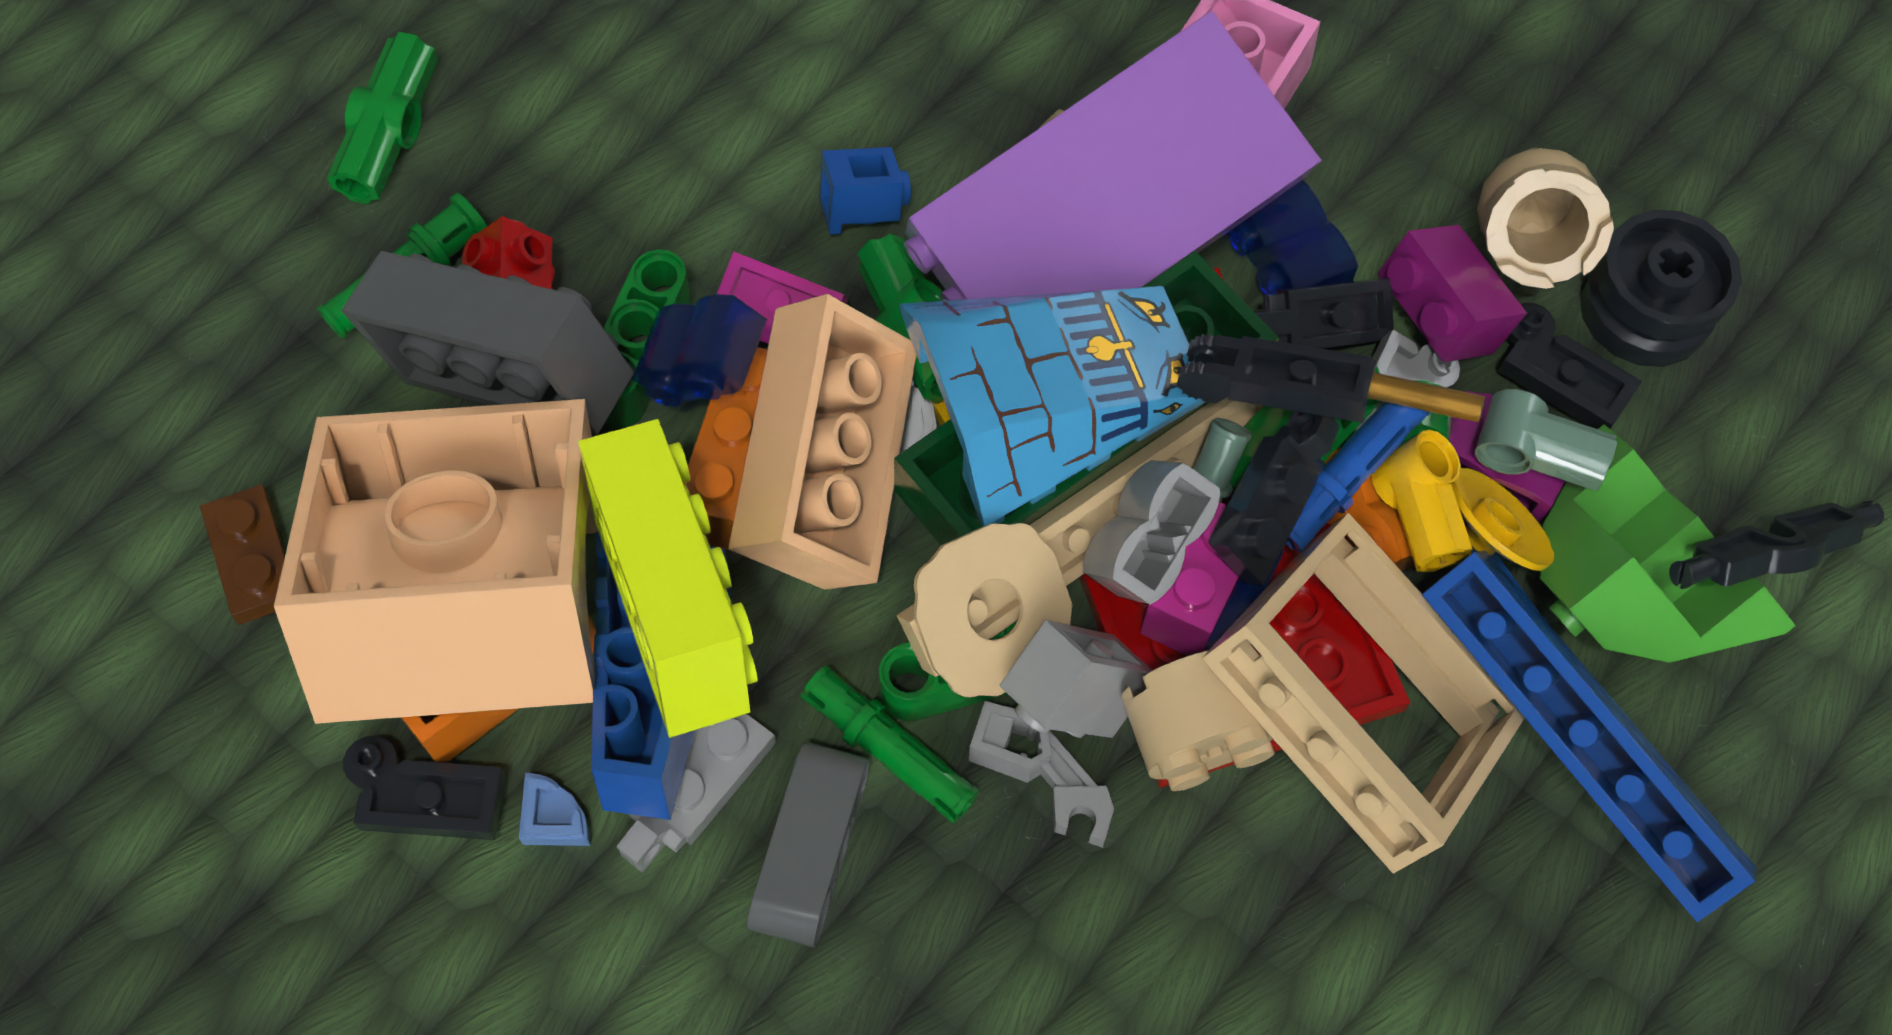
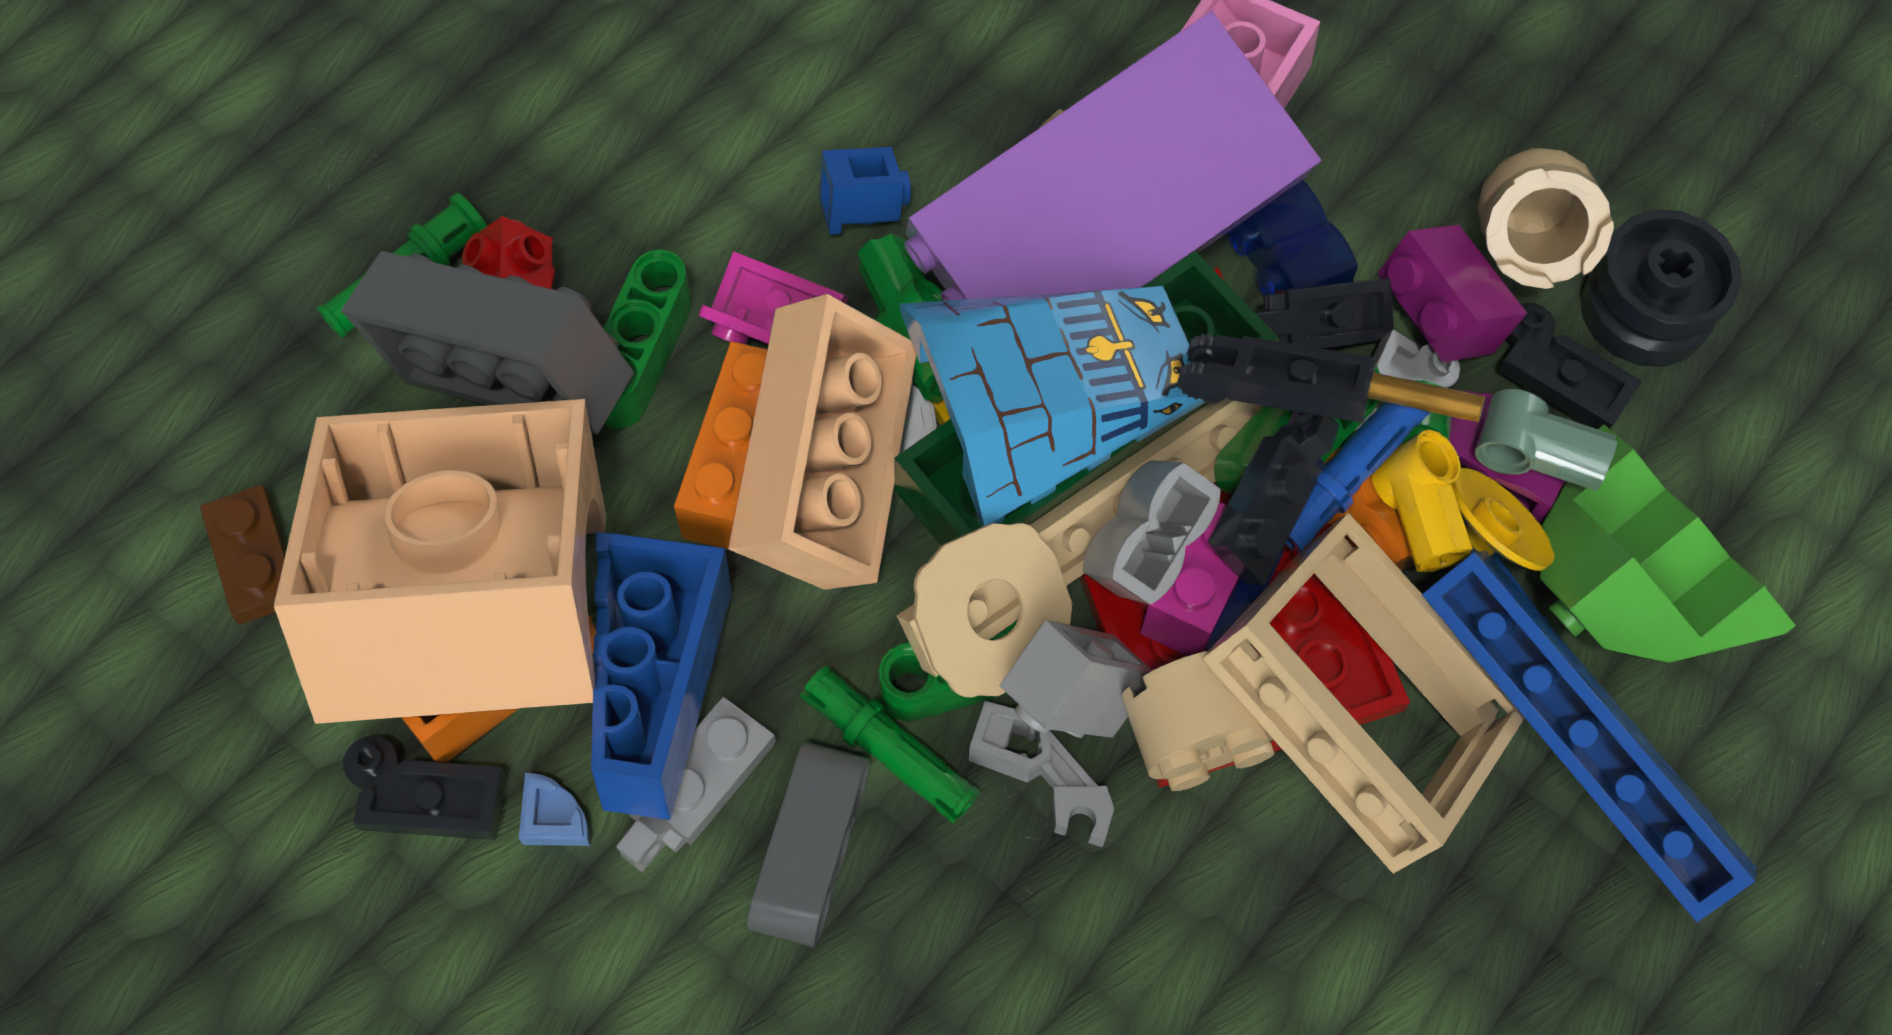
green piece [327,32,438,205] -> none
neon yellow brick [578,419,758,738] -> none
clear blue brick [632,294,767,407] -> none
sand green pin [1191,418,1252,503] -> none
black piece [1669,500,1884,589] -> none

